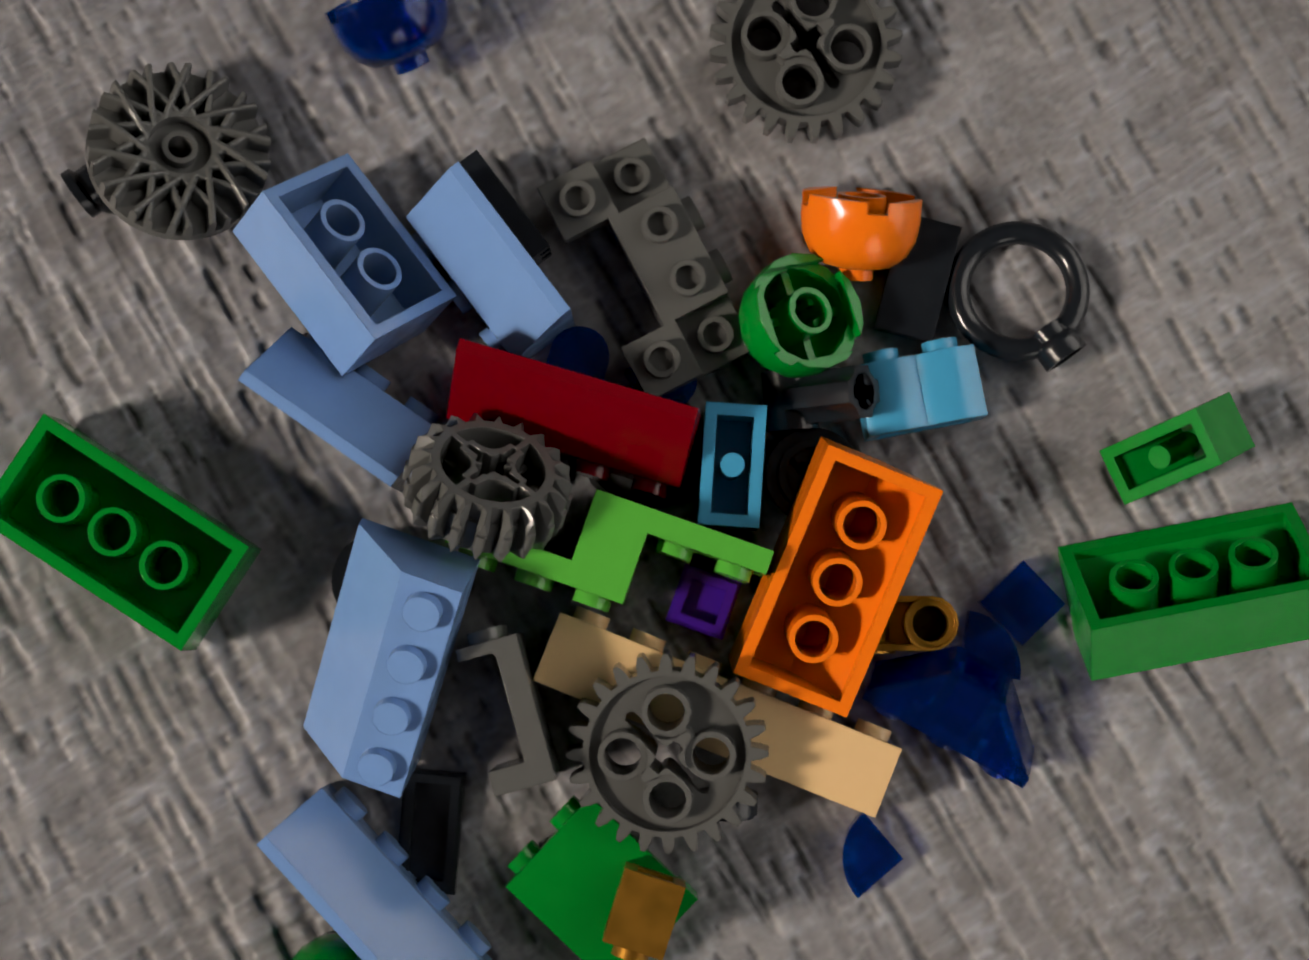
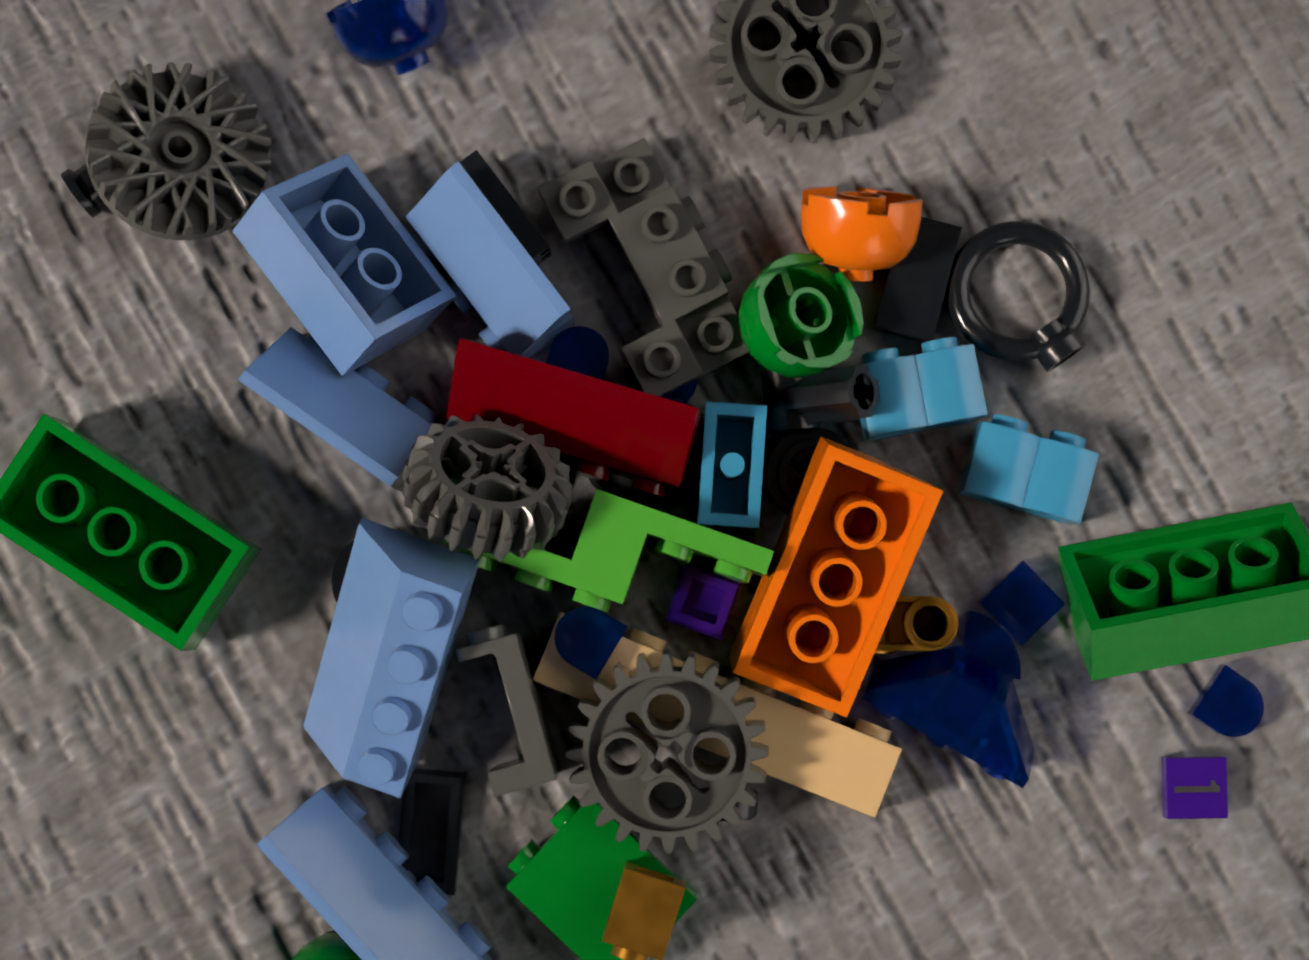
clear blue tile [842,812,903,898] -> none
green slope [1099,392,1255,505] -> none
none -> clear blue tile [554,607,628,680]
none -> dark azure brick [957,414,1099,525]
none -> dark purple tile [1161,756,1228,819]
none -> clear blue tile [1187,664,1264,737]

